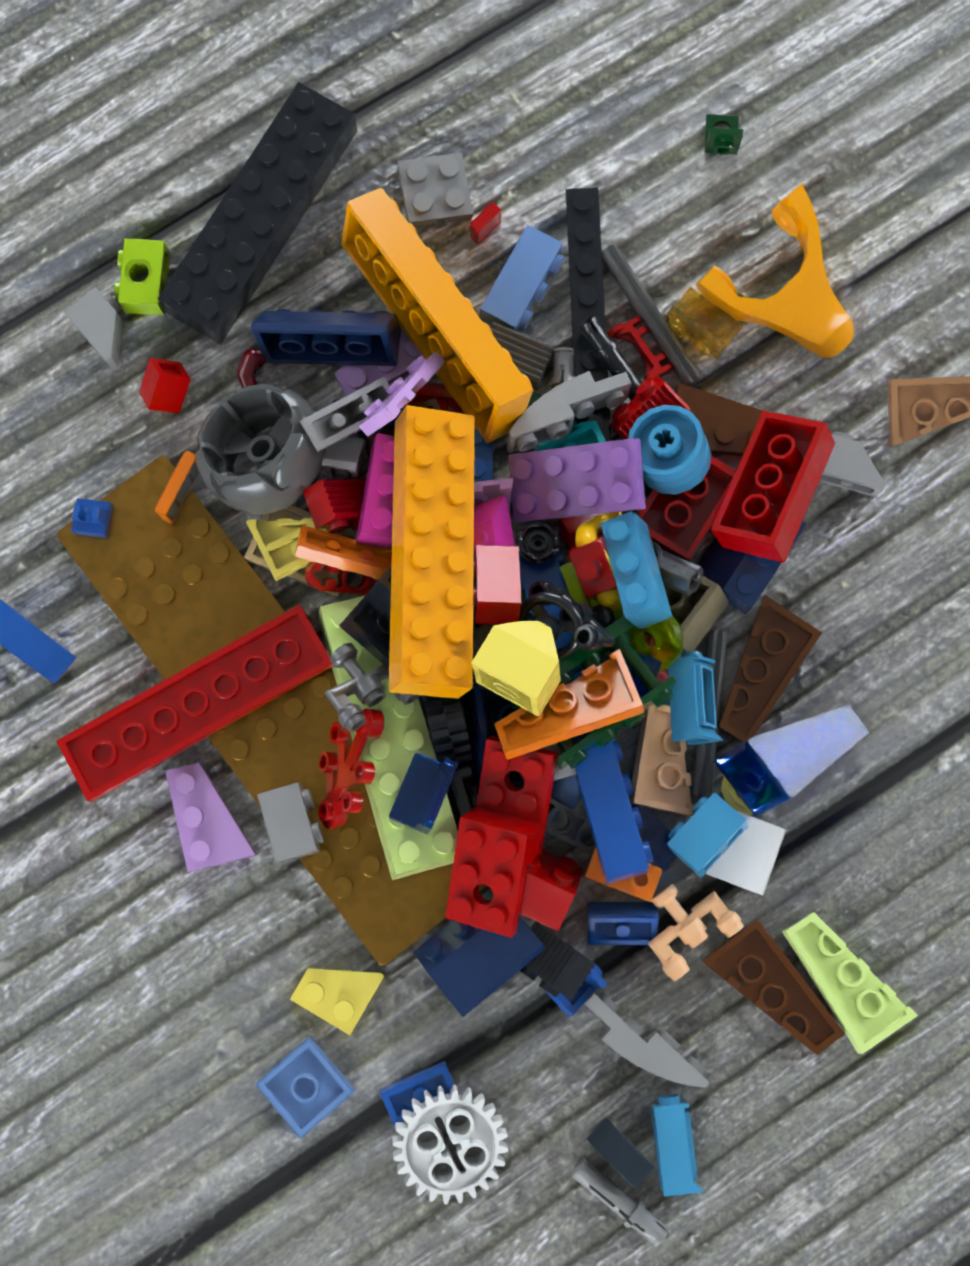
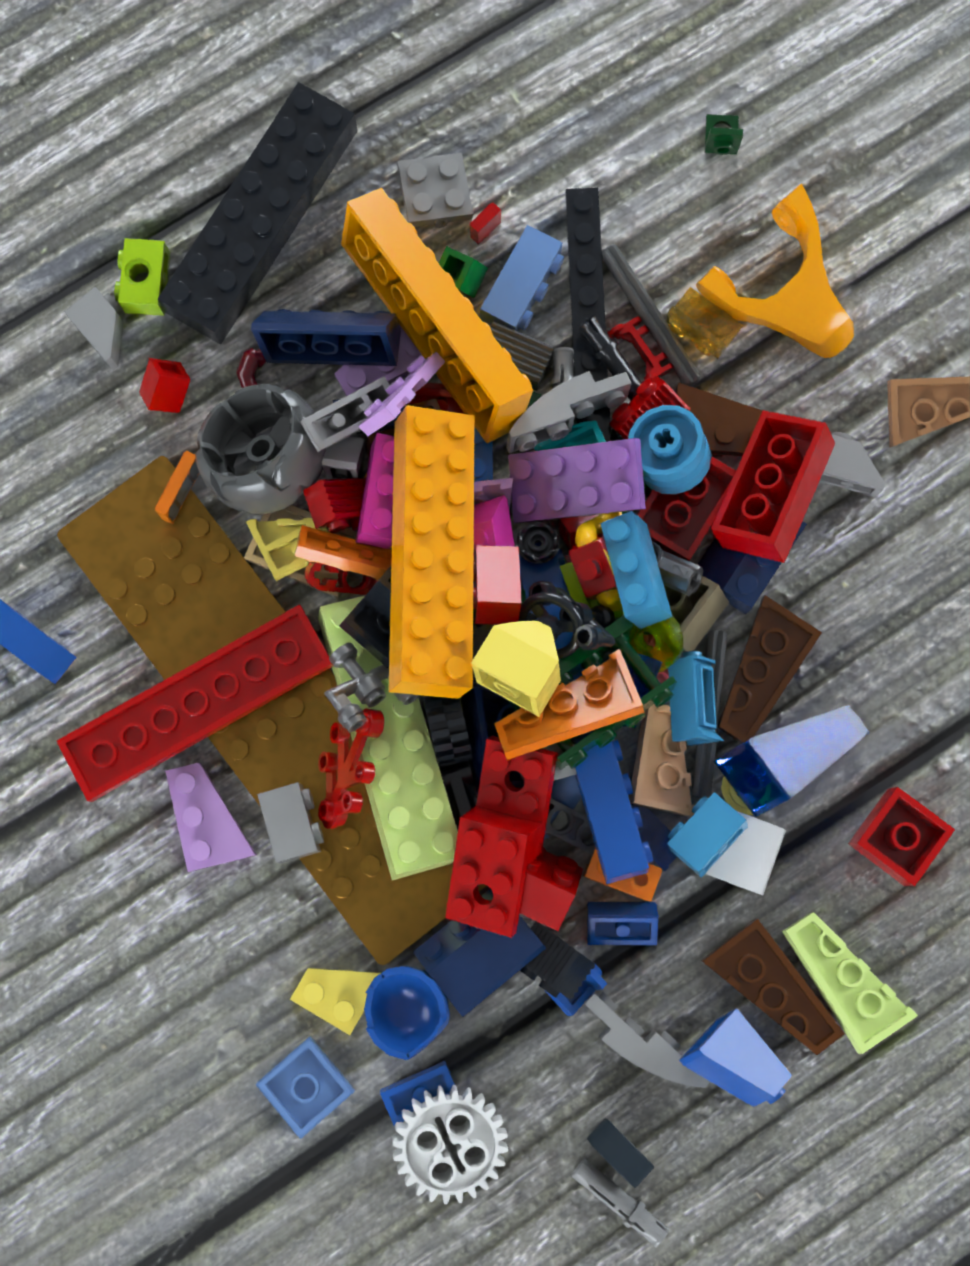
blue tile [71,498,113,538] -> none
clear blue panel [389,753,458,835] -> none
light nougat piece [647,883,744,982] -> none
dark azure window [650,1094,704,1197] -> none
none -> blue cylinder [364,966,450,1060]
none -> green brick [439,246,488,298]
none -> slope [679,1008,792,1107]
none -> red brick [848,787,955,886]

